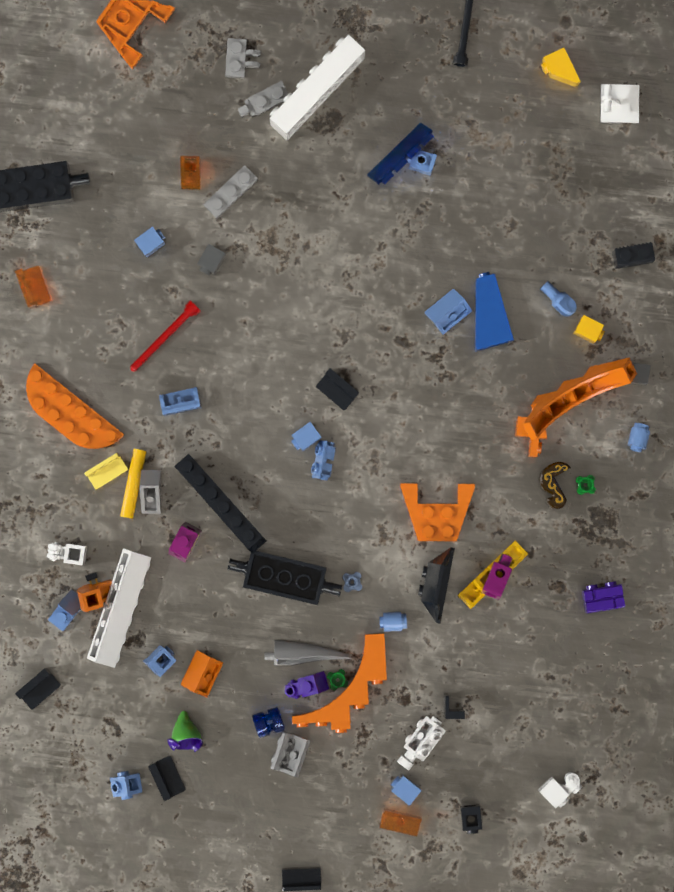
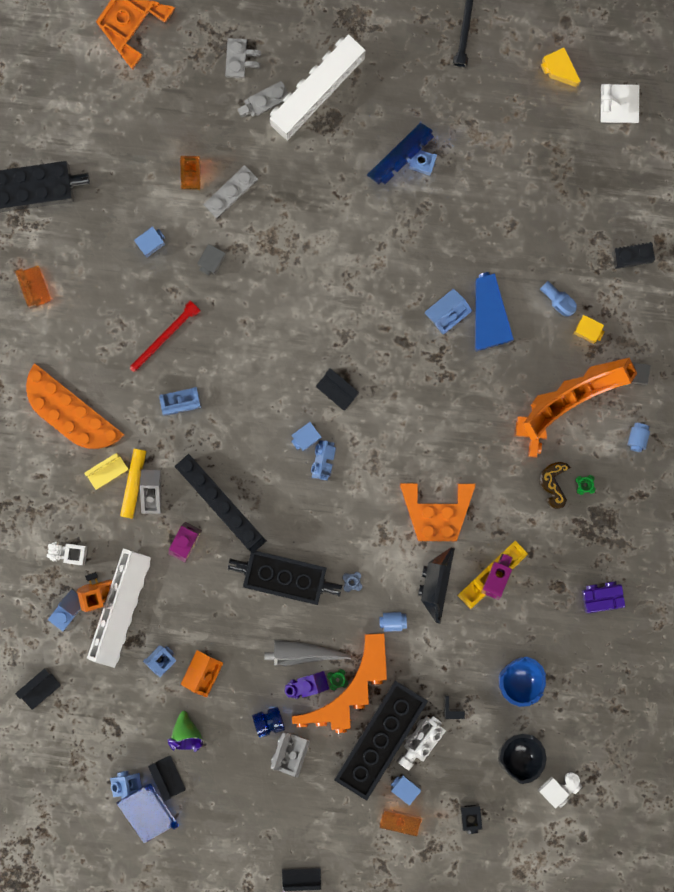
none -> clear blue piece [116,784,179,843]
none -> black brick [334,680,428,801]
none -> black cylinder [498,734,547,784]
none -> blue cylinder [499,657,546,707]

